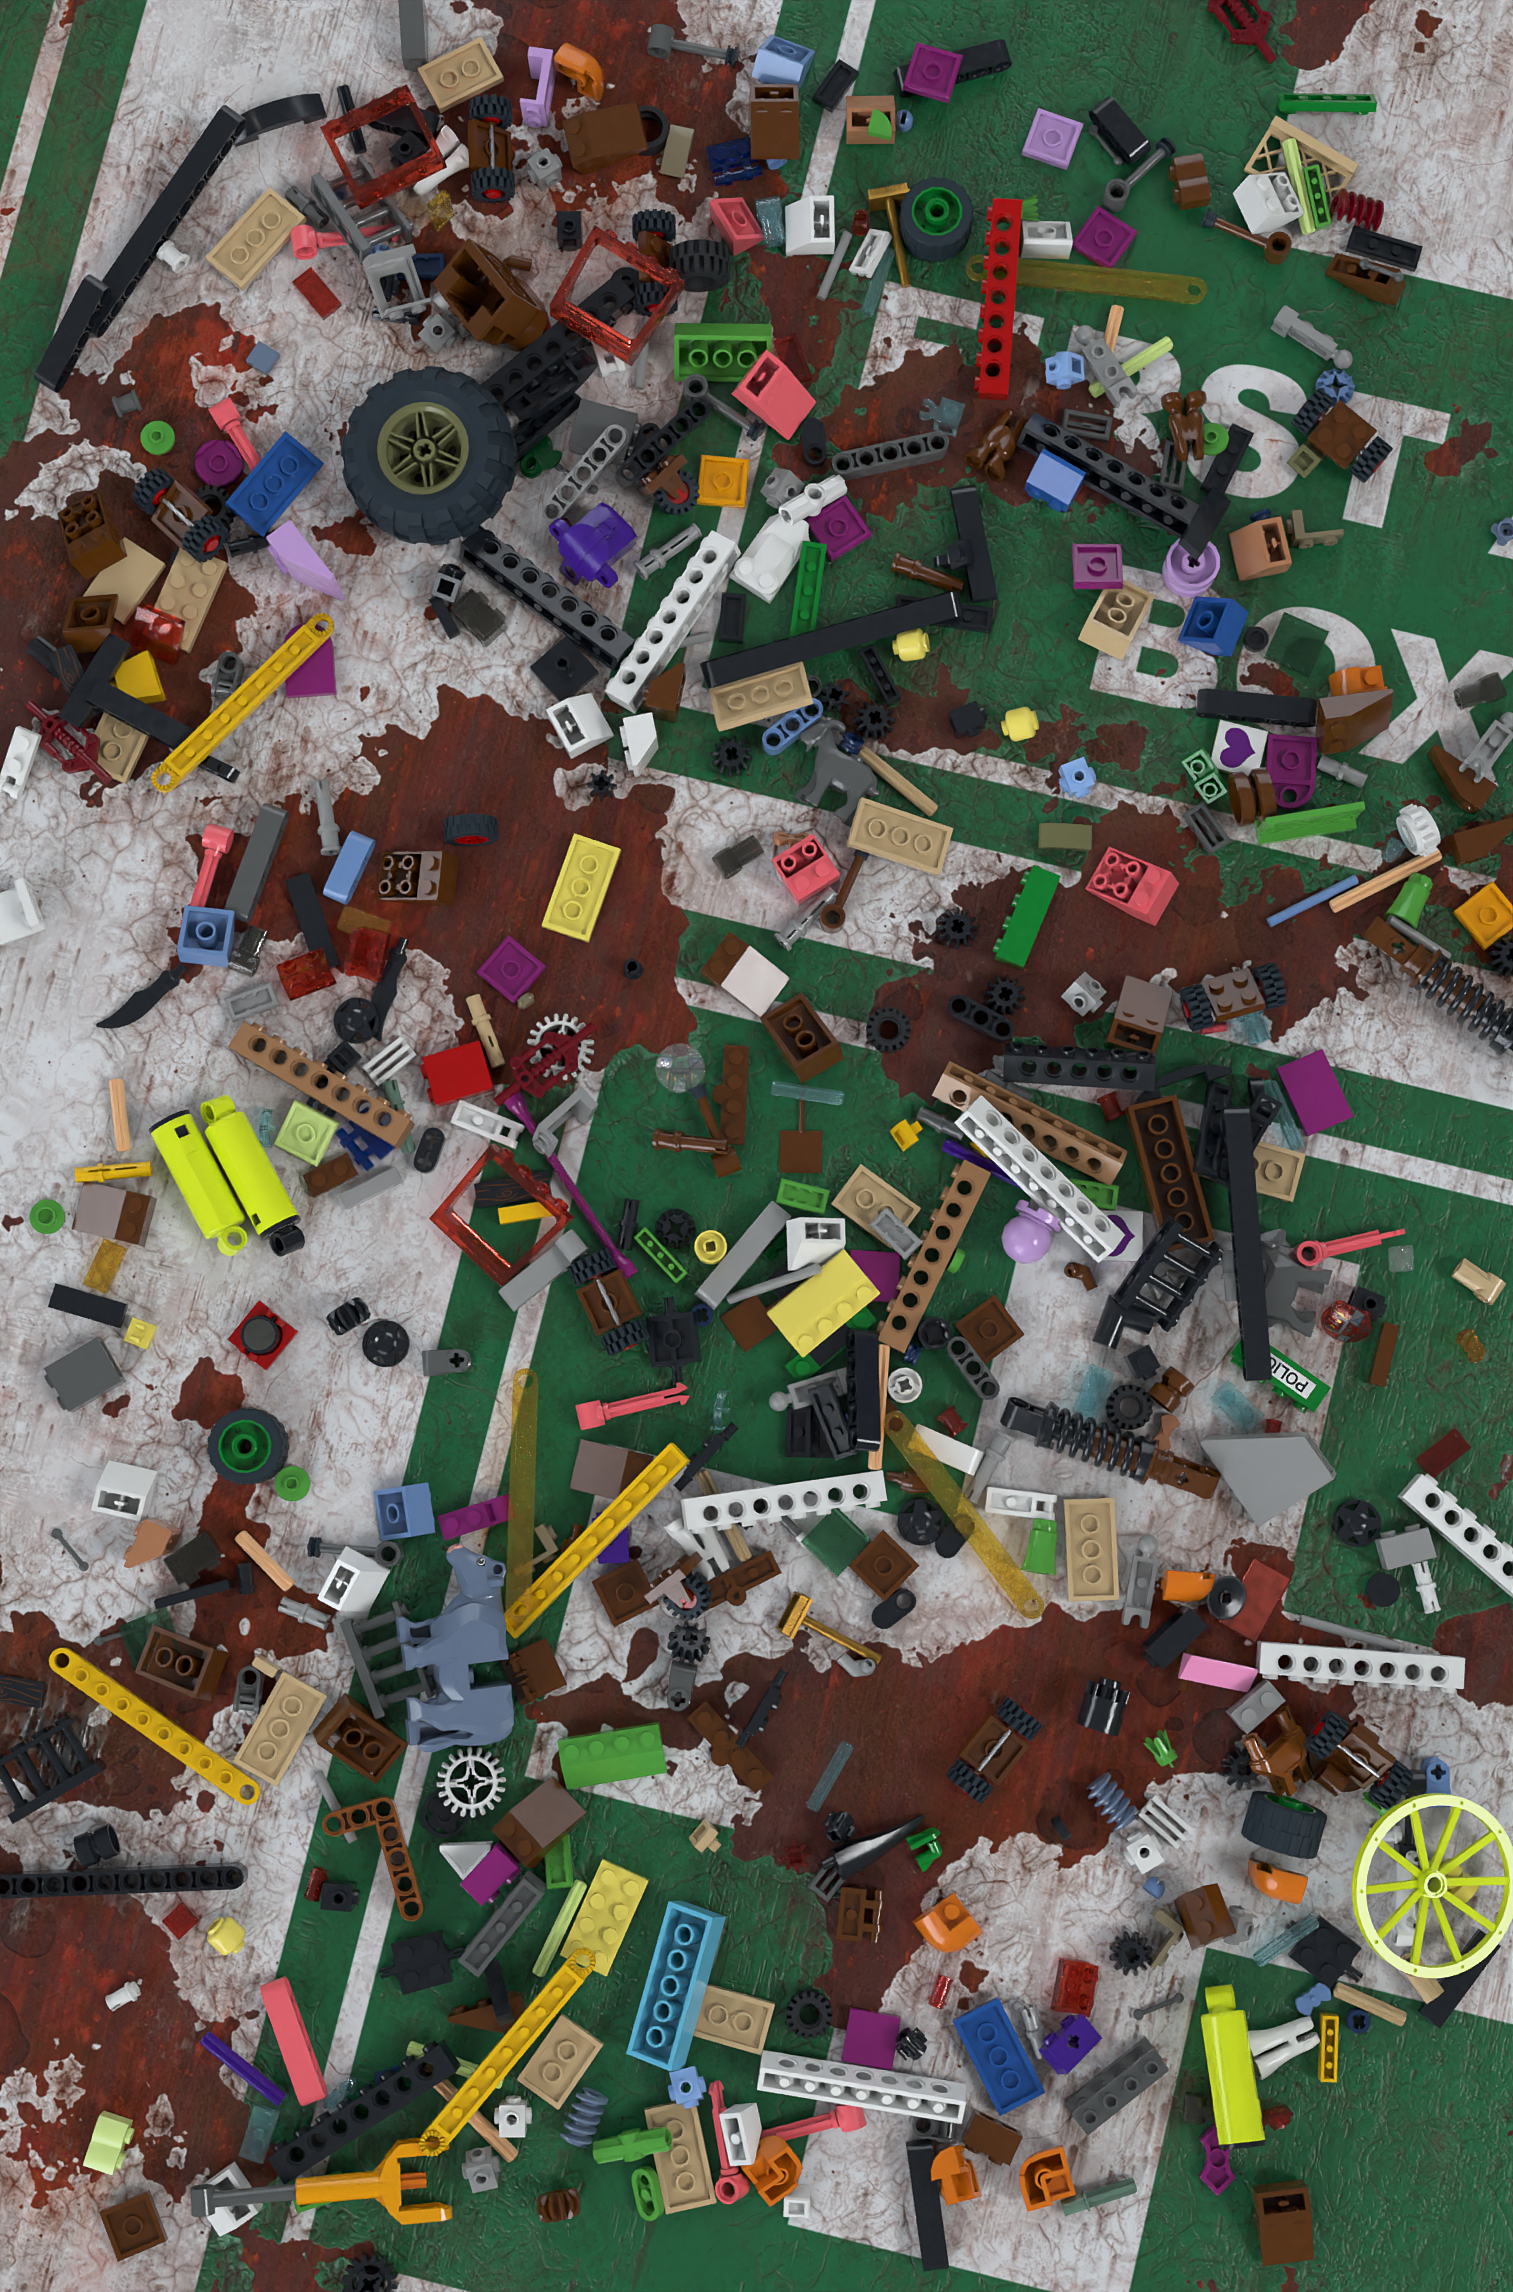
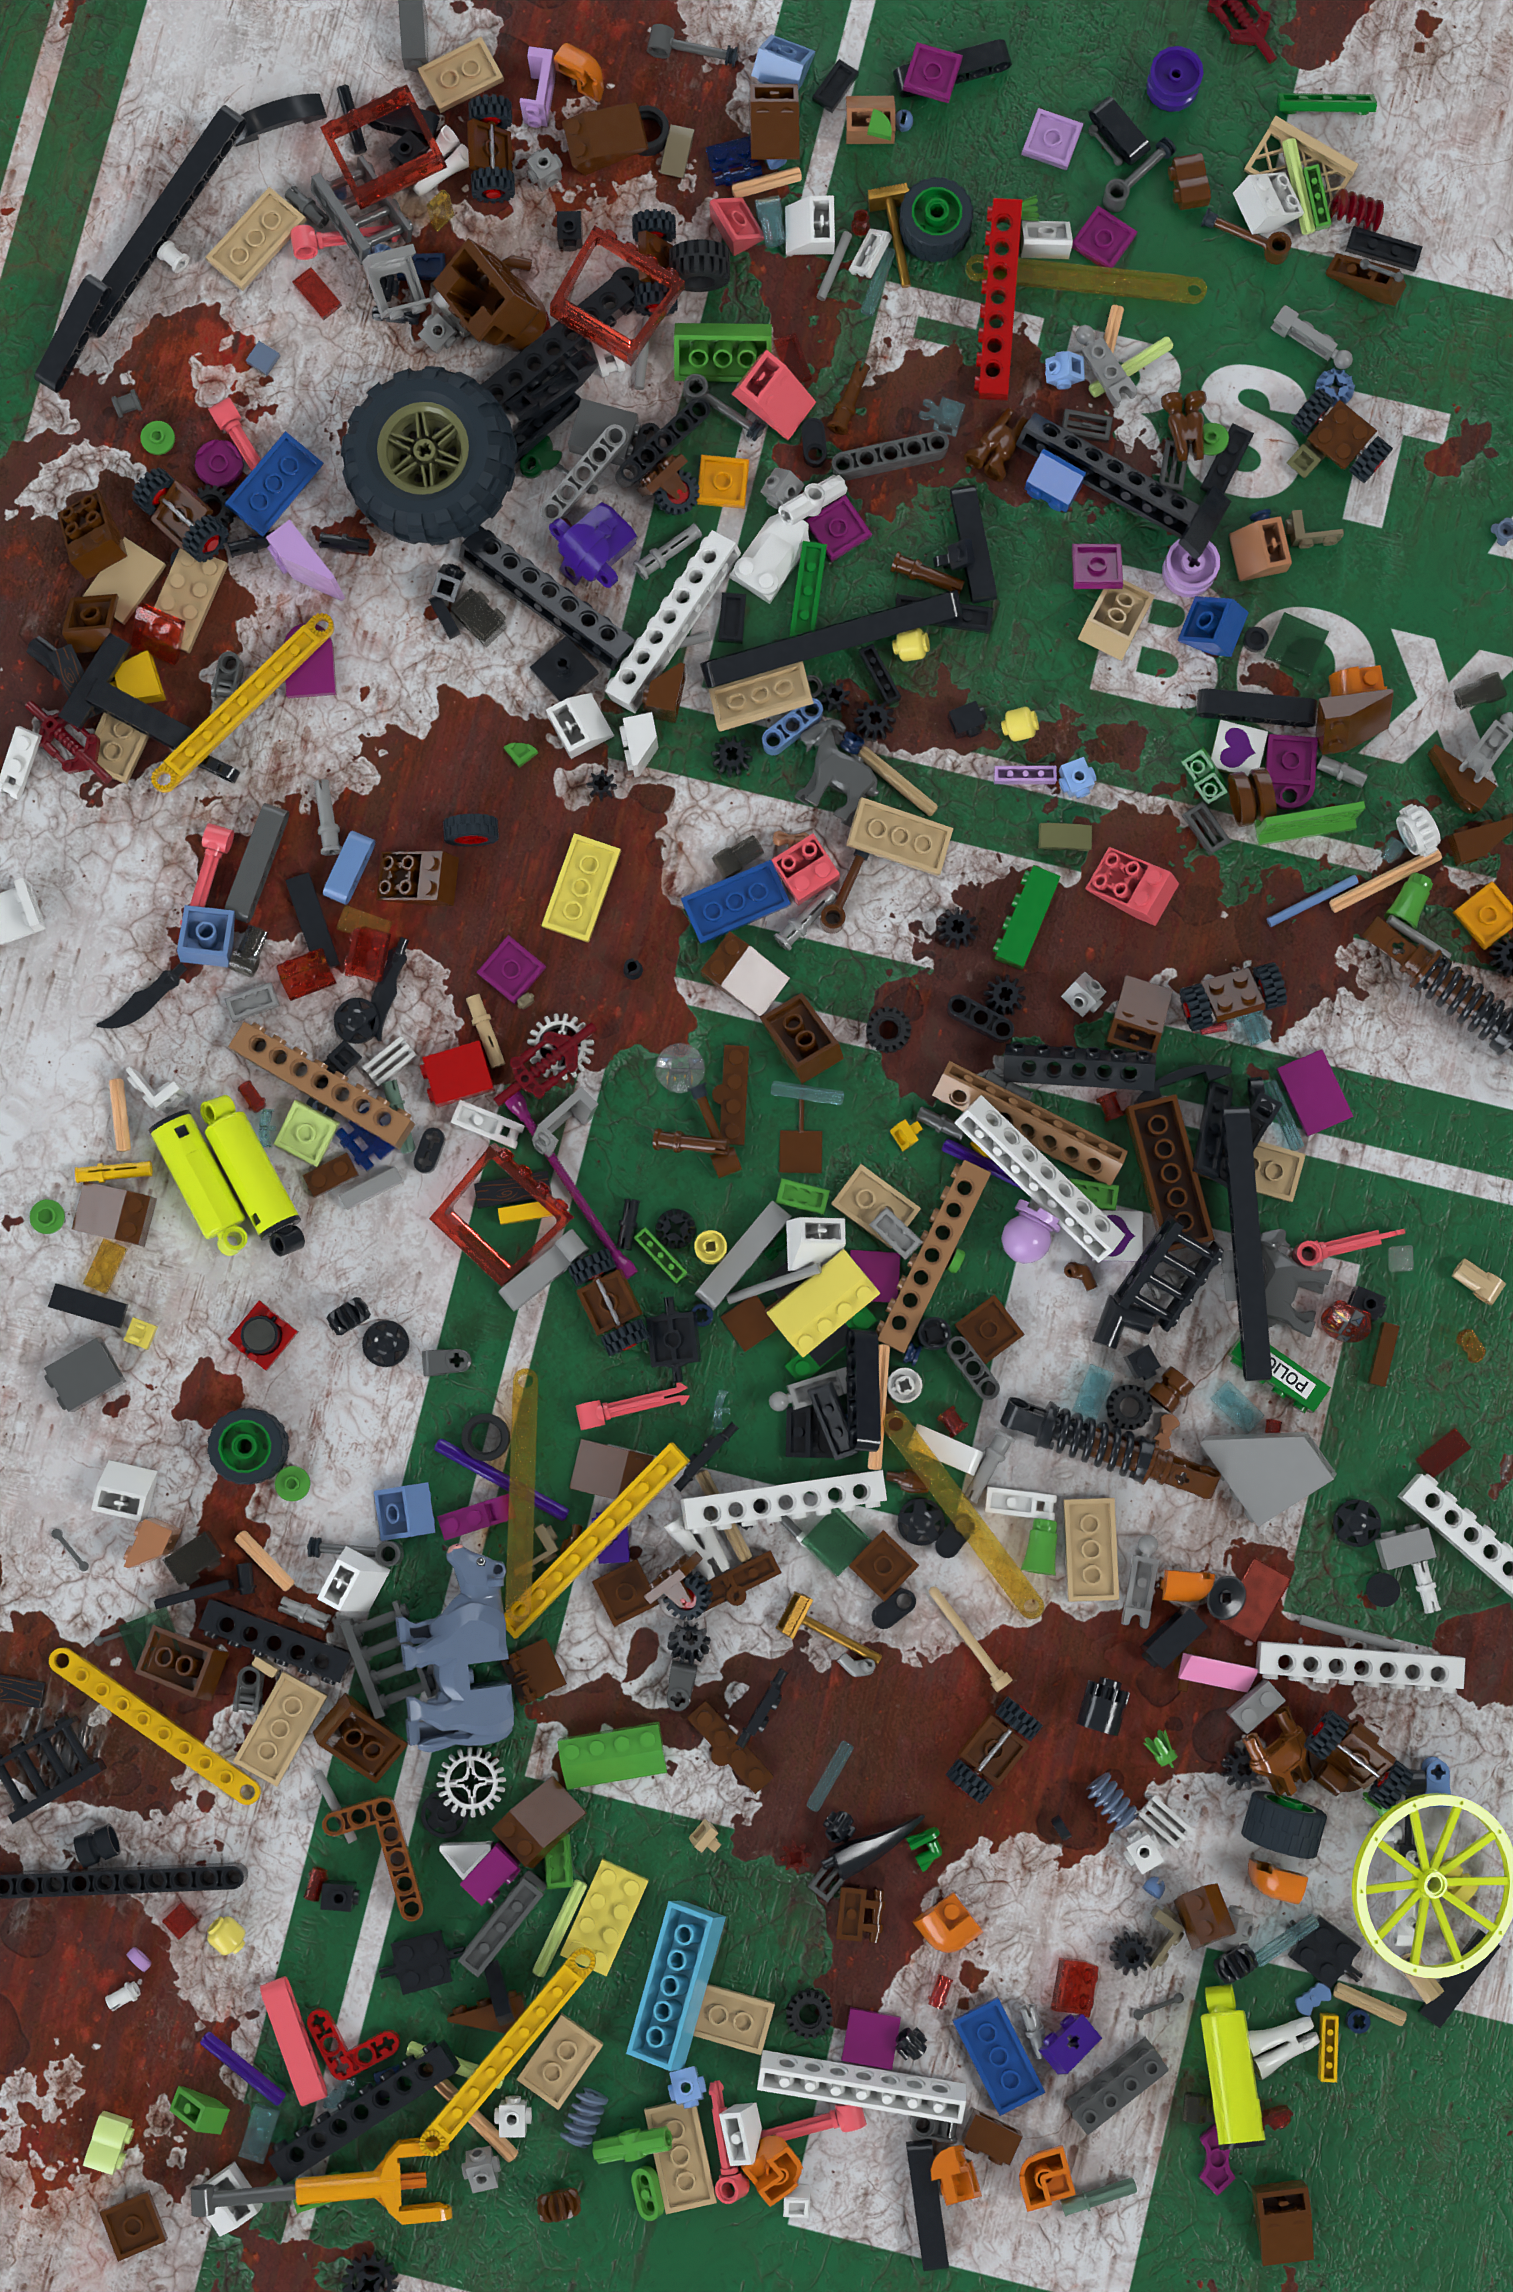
none -> white bracket [126,1066,190,1114]
none -> lavender tile [126,1947,151,1972]
none -> bright green slope [169,2086,230,2134]
none -> black brick [198,1598,352,1685]
none -> clear red pin [237,1080,267,1113]
none -> red beam [307,2008,401,2080]
none -> black pin [319,532,370,555]
none -> dark purple axle [434,1439,570,1521]
none -> black tyre [462,1414,510,1461]
none -> bright green tile [504,743,538,768]
none -> blue plate [681,860,791,945]
none -> light nougat axle [732,166,802,198]
none -> reddish brown pin [827,361,870,435]
none -> tan piece [929,1586,1012,1692]
none -> lavender piece [994,766,1057,785]
none -> dark purple wheel [1146,46,1204,112]
none -> black gear [1213,1943,1259,1984]

